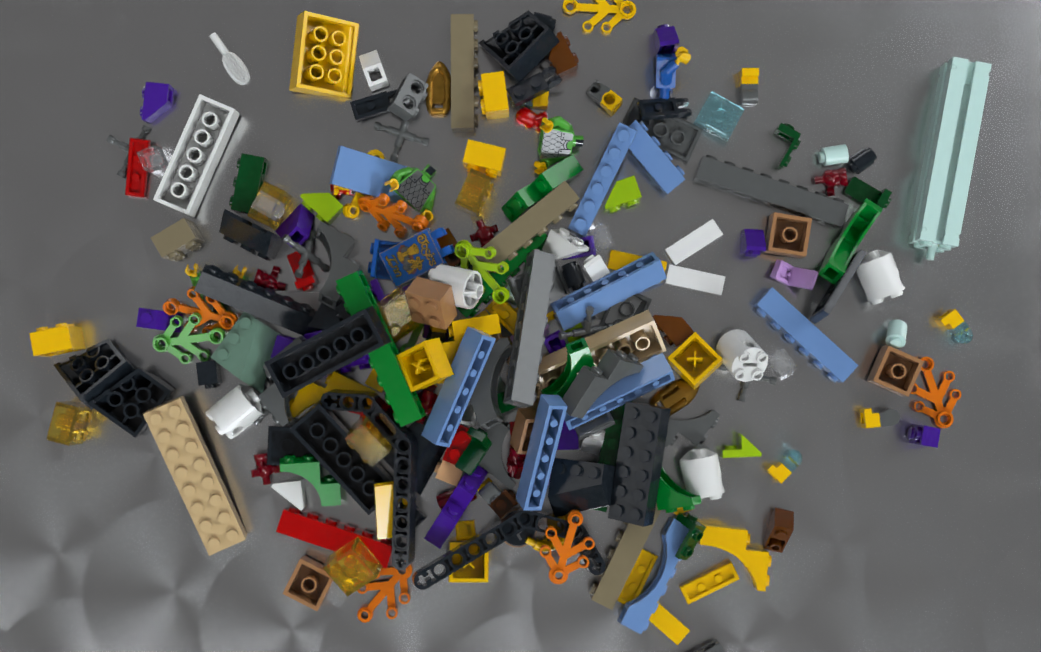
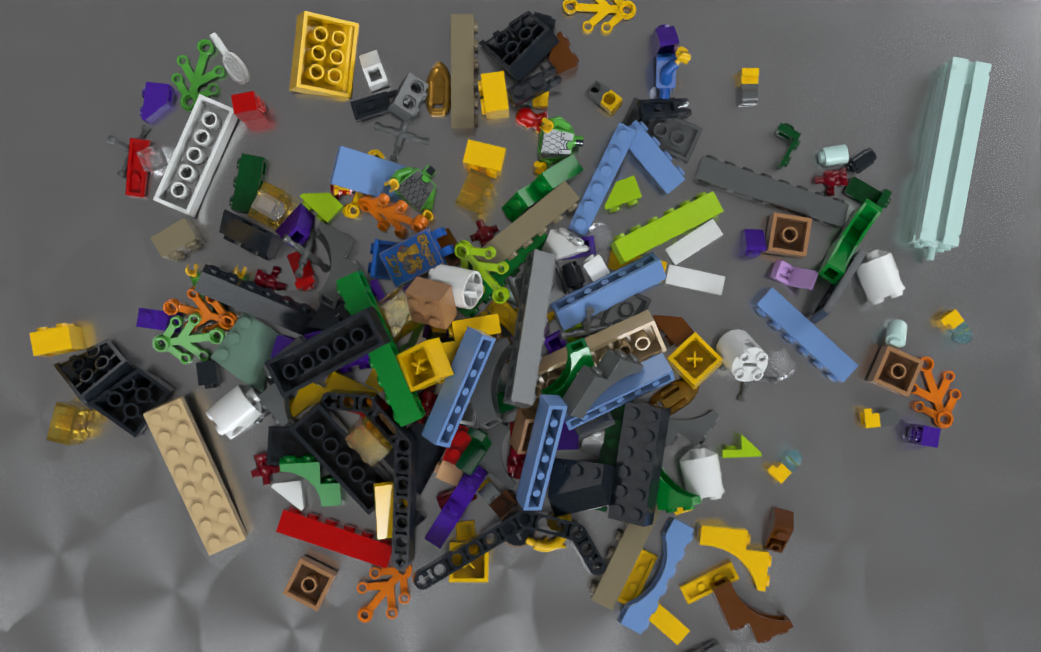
clear yellow brick [323,537,382,597] -> none
orange plant [539,509,595,584] -> none
dark green bracket [675,512,706,560] -> none
clear light blue tile [694,91,745,143] -> none
none -> bright green plant [171,39,226,112]
none -> red brick [231,91,267,122]
none -> lime brick [610,191,724,265]
none -> reddish brown arch [709,576,793,644]

